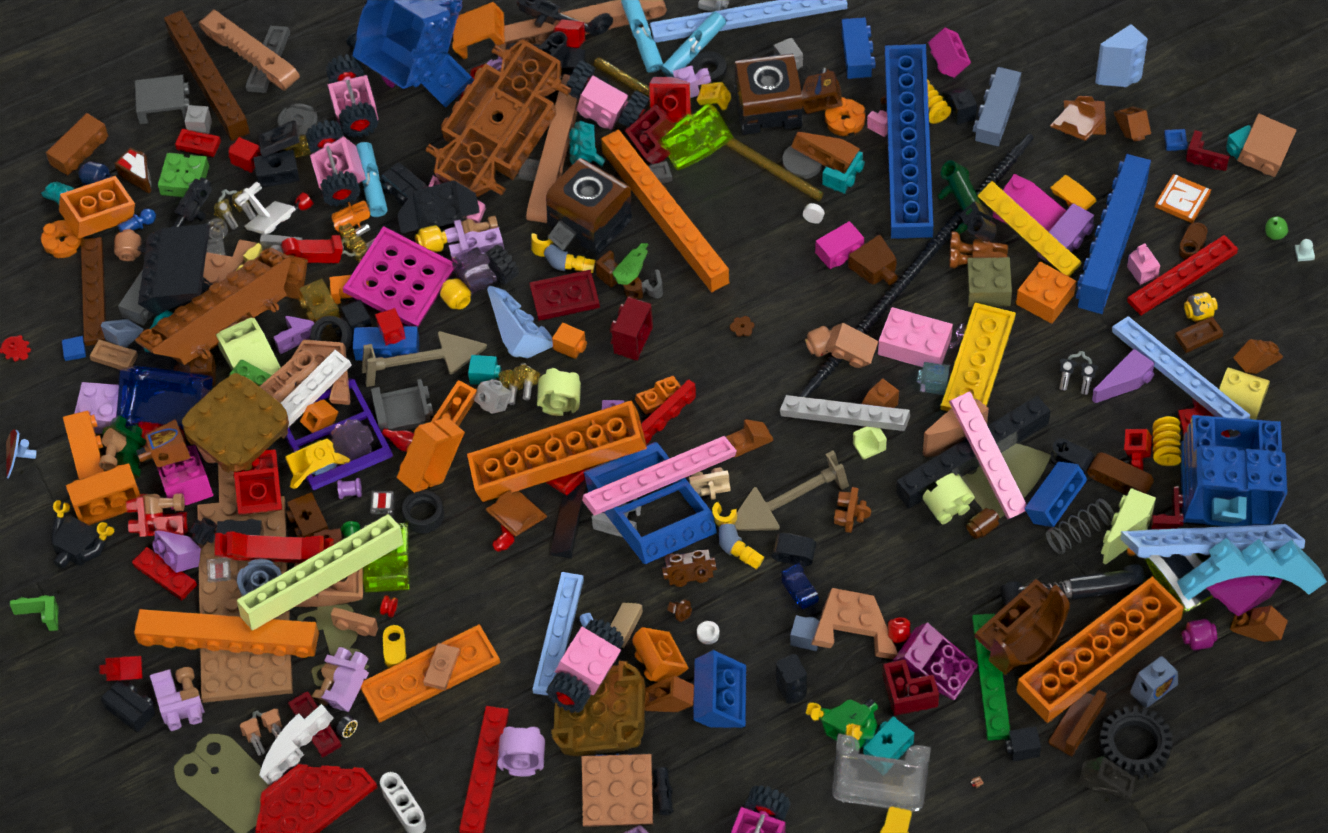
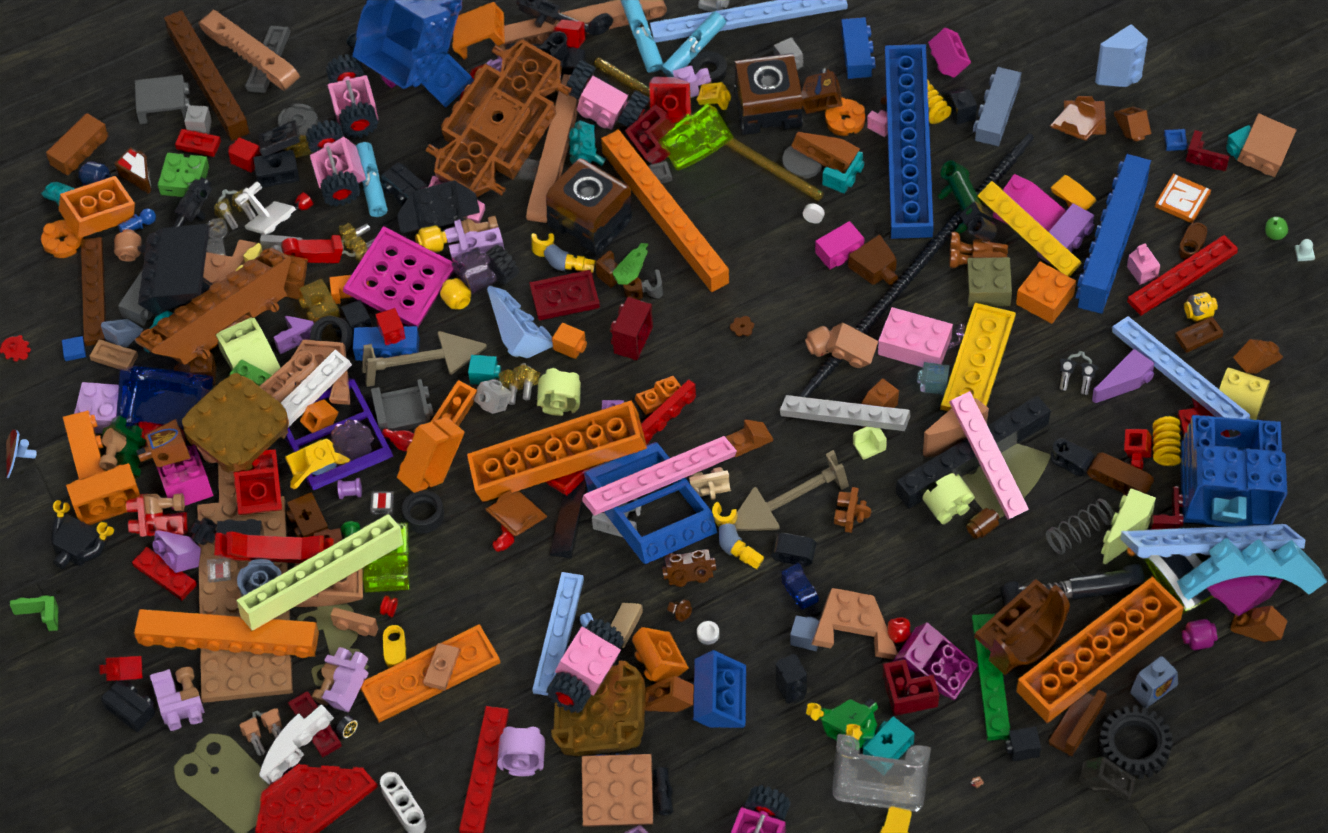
orange arm [332,201,370,232] -> none
dark grey tile [548,221,577,250] -> none
blue brick [1024,461,1087,527] -> none

